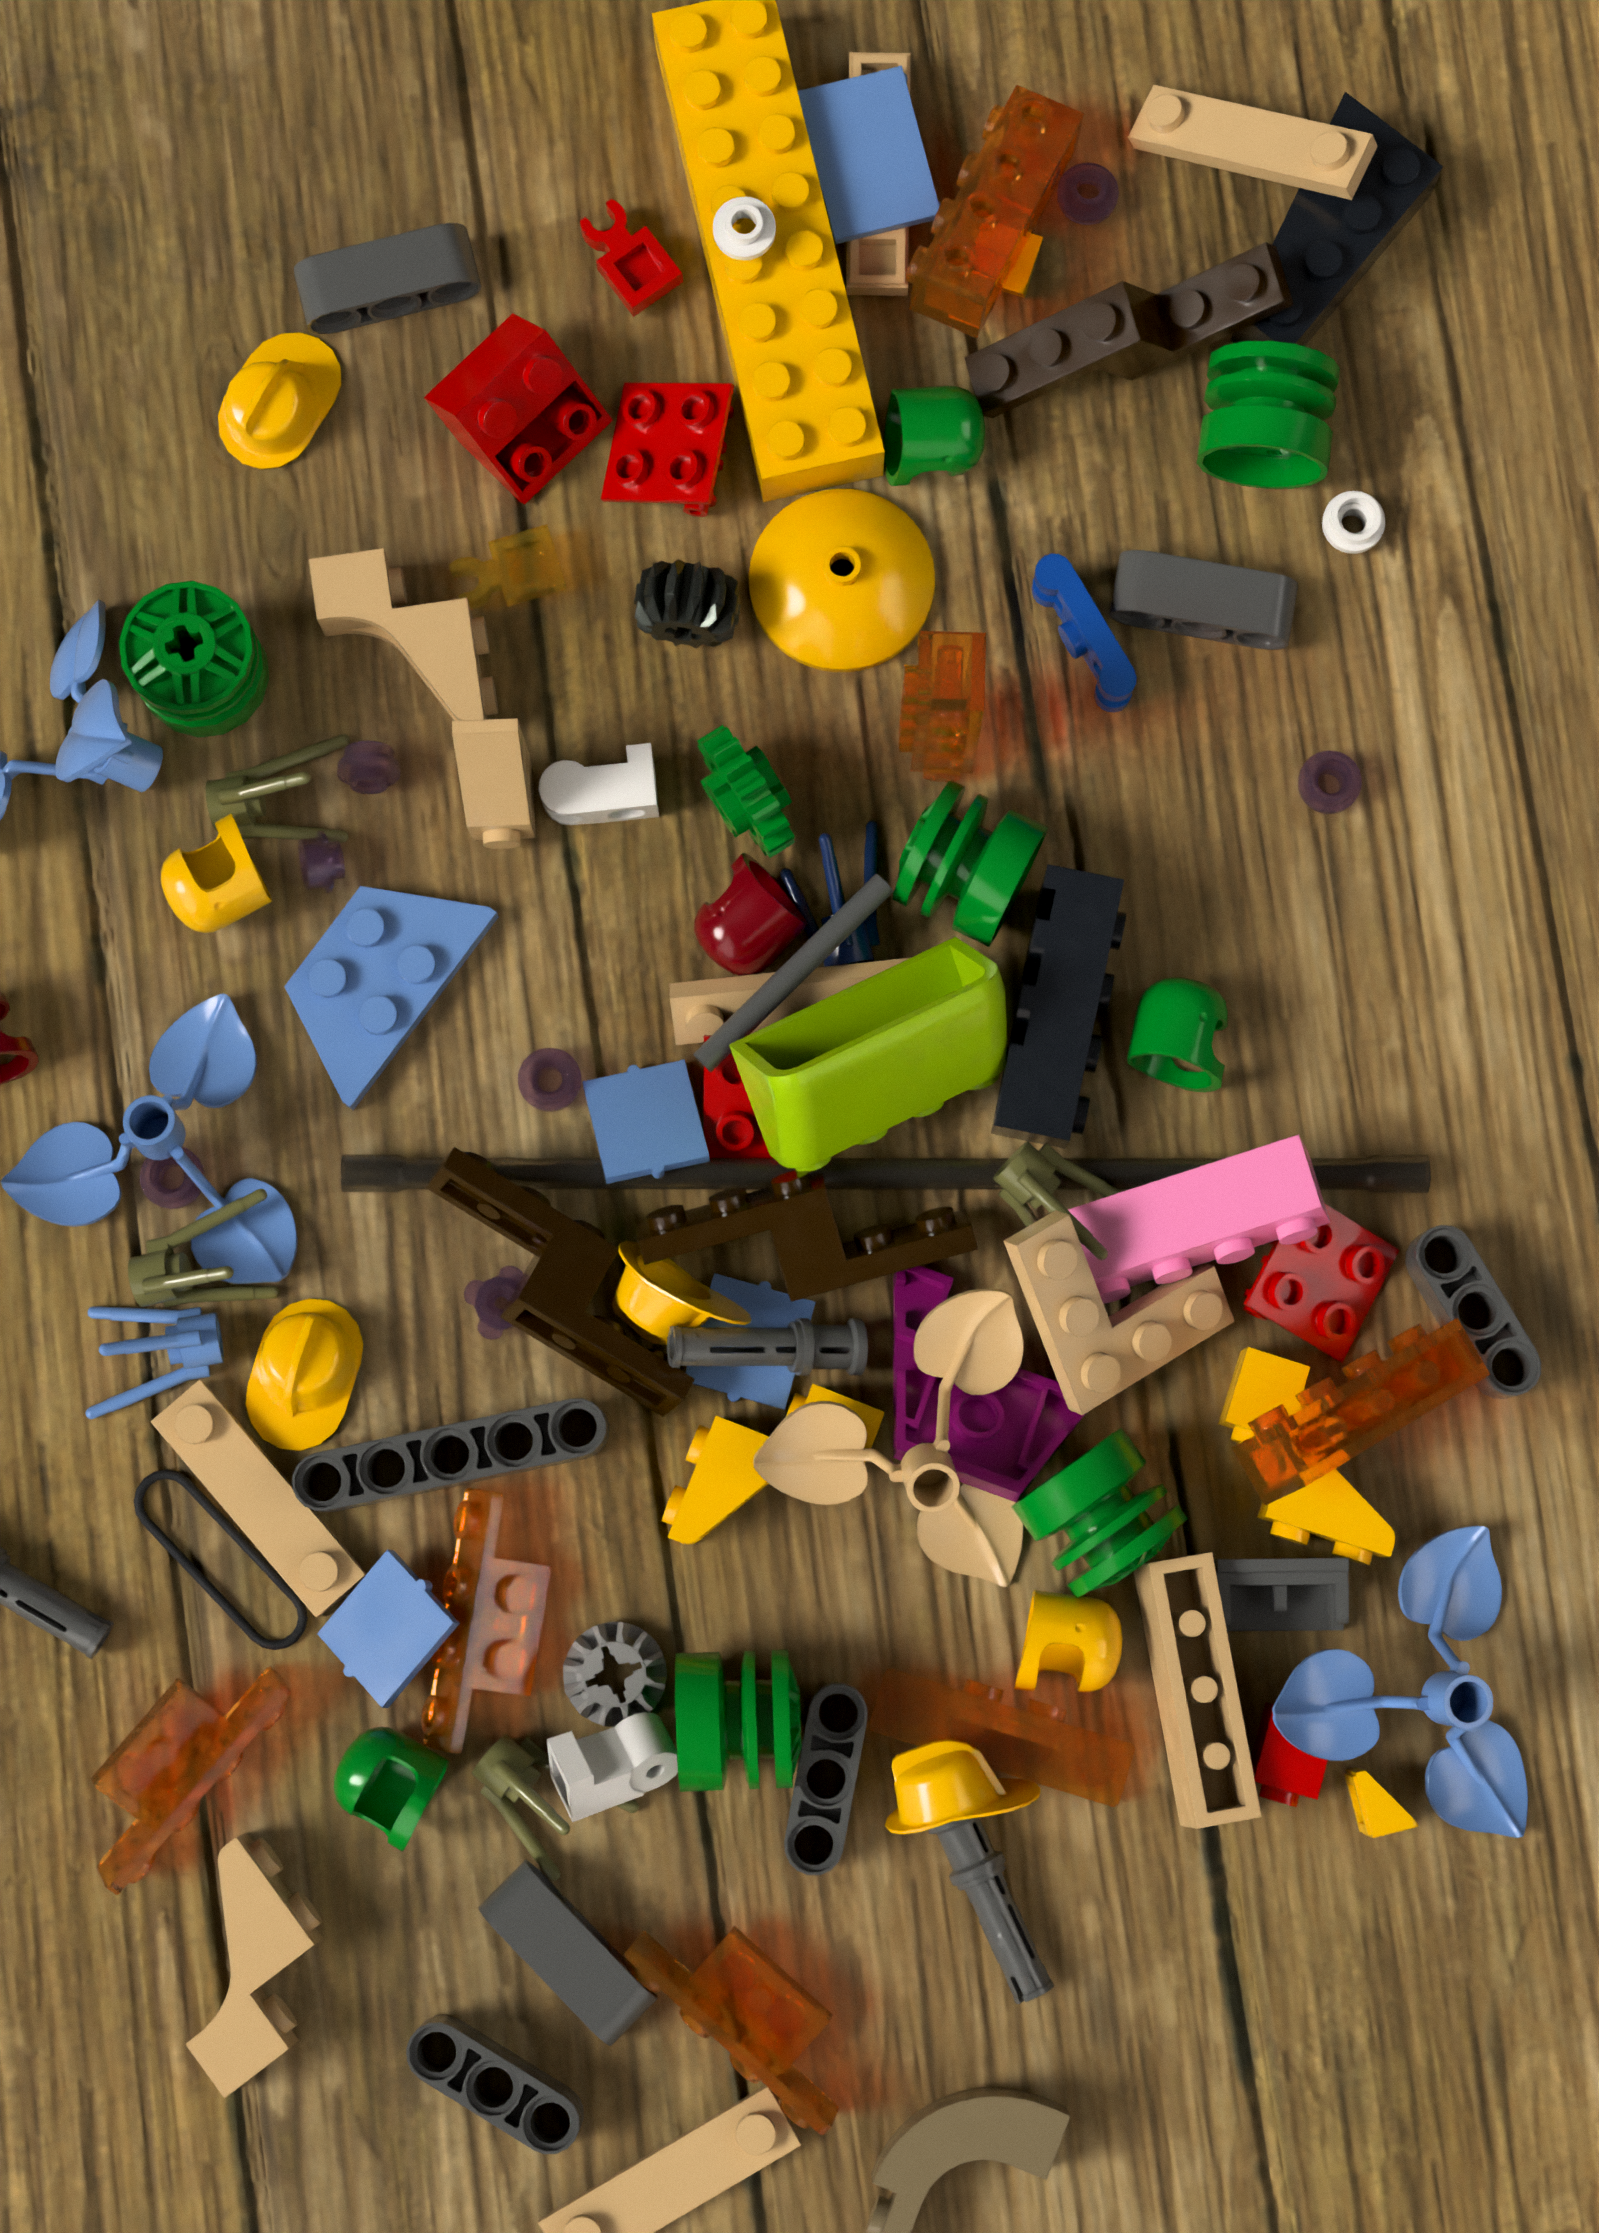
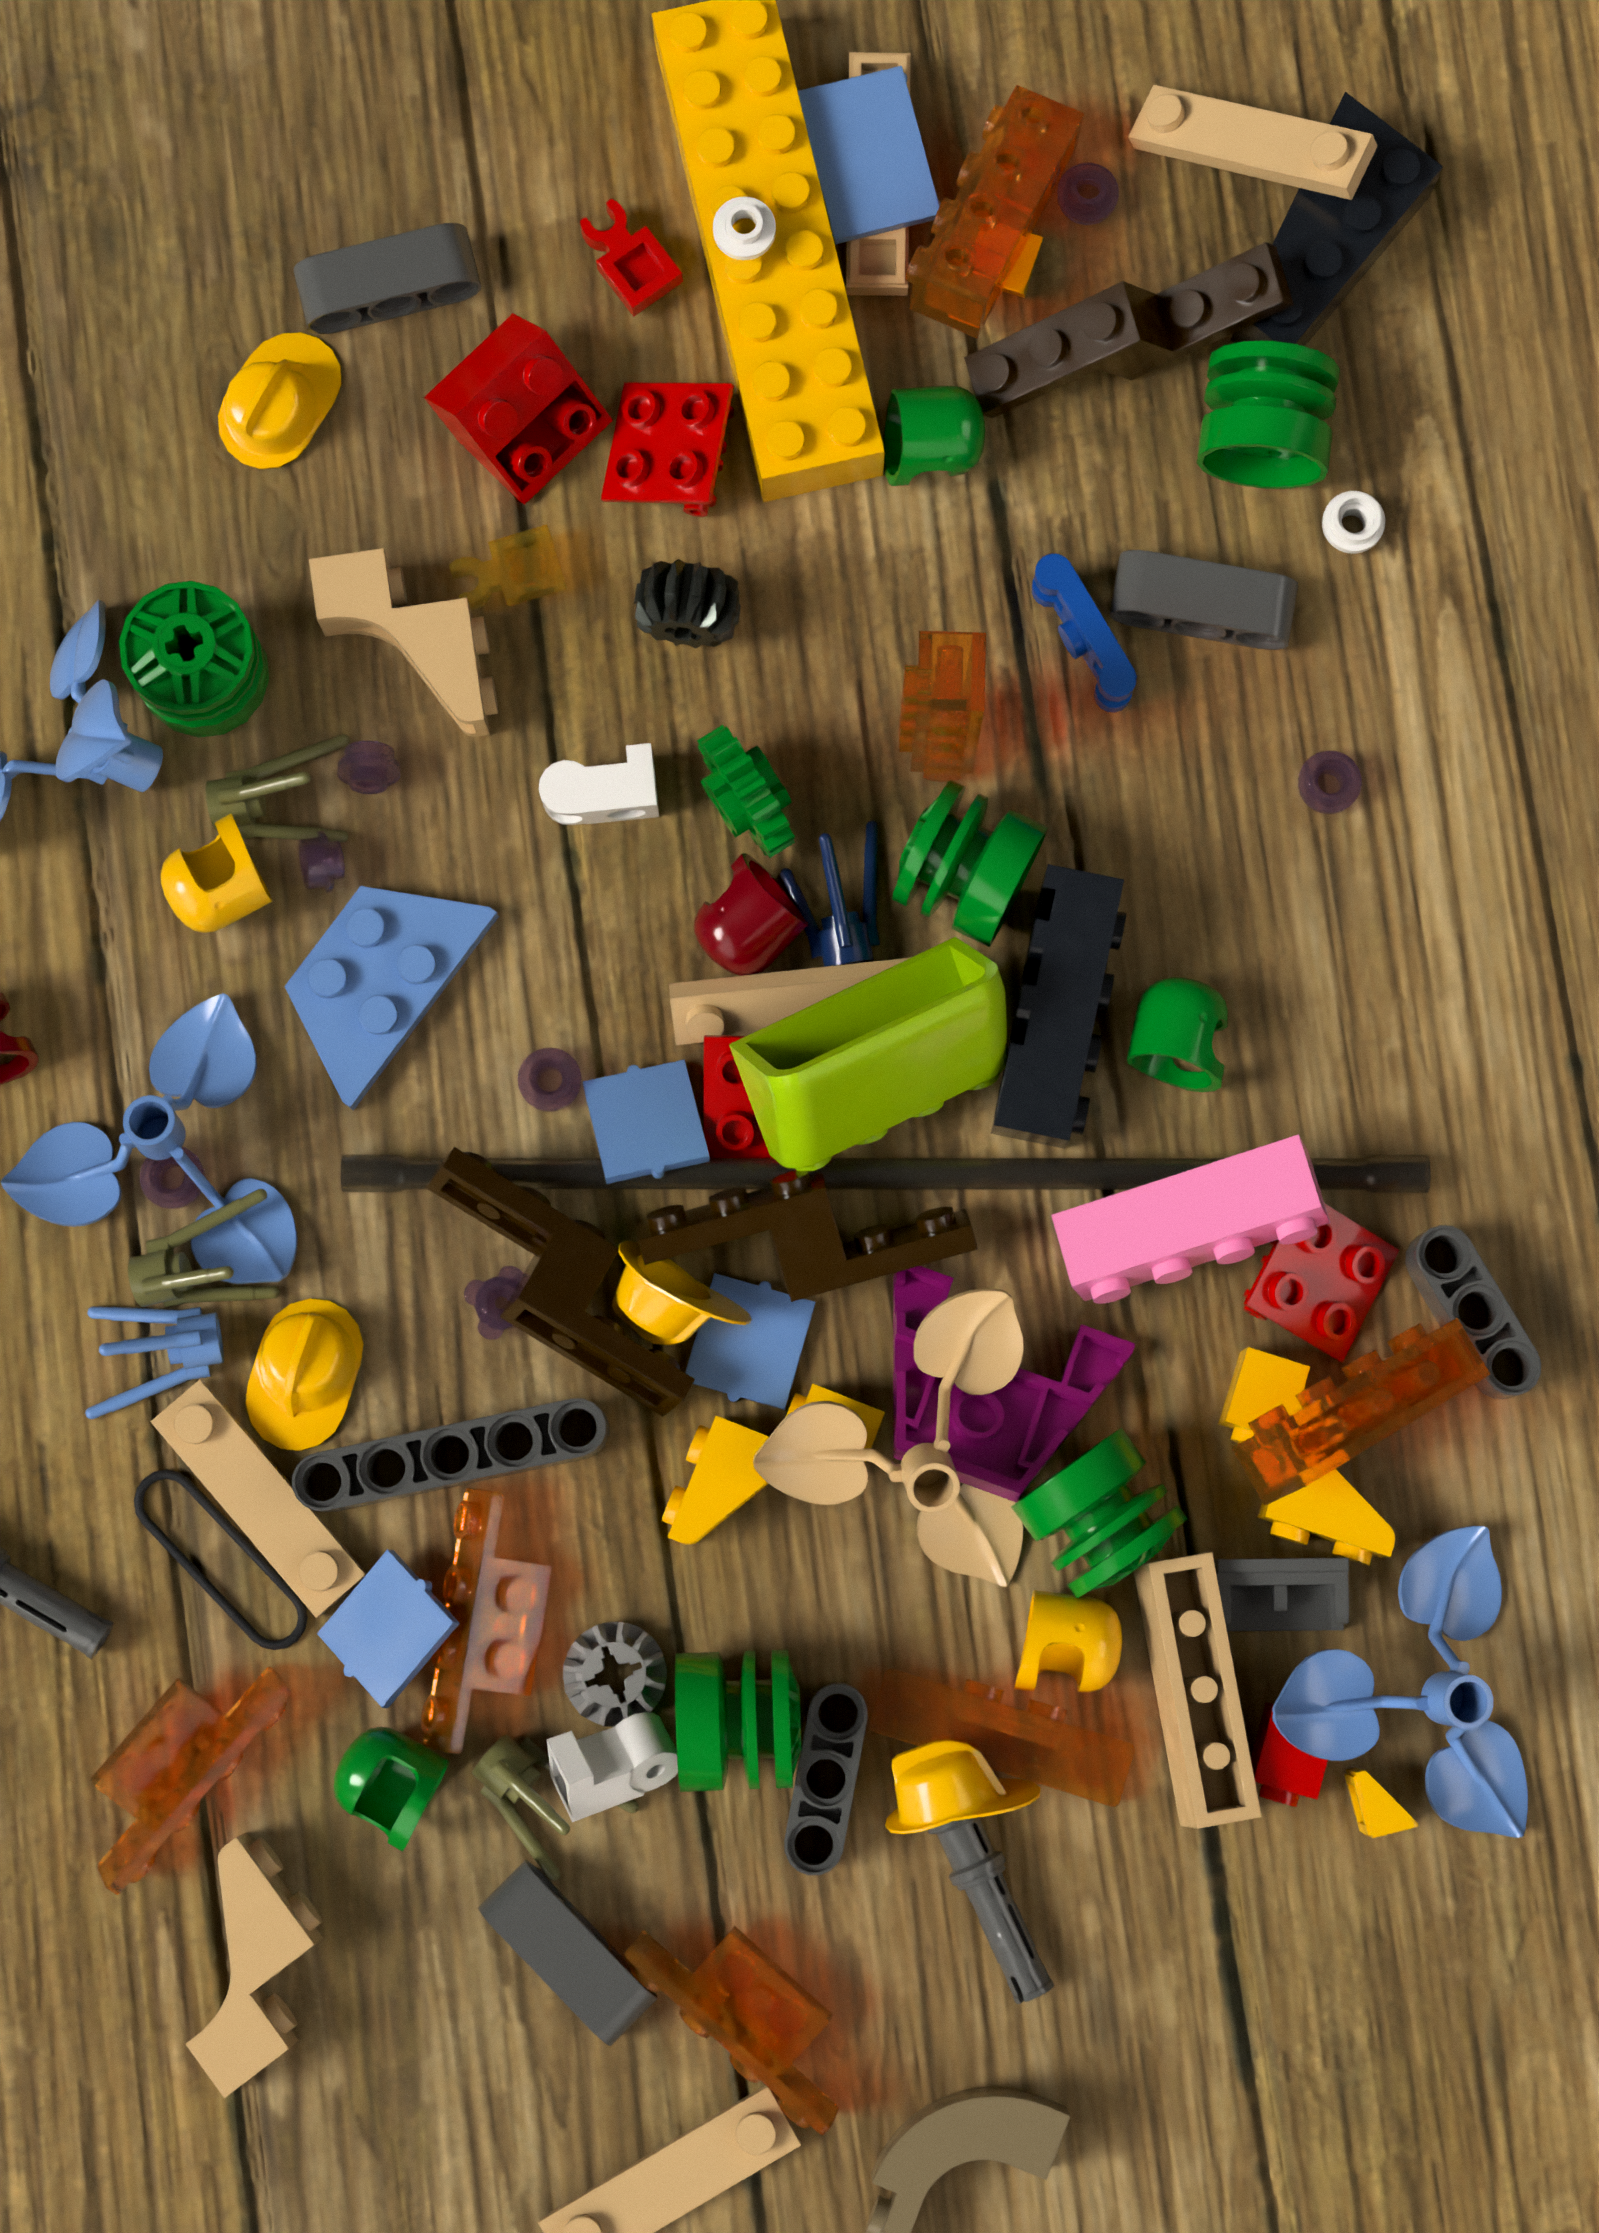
dark grey beam [406,2015,584,2154] -> none
tan slope [452,718,536,849] -> none
dark grey pin [667,1318,868,1376] -> none
dark grey bar [693,874,894,1072] -> none
yellow dish [749,489,935,673] -> none
olive plant [993,1141,1122,1260] -> none
tan plate [1003,1210,1234,1415] -> none

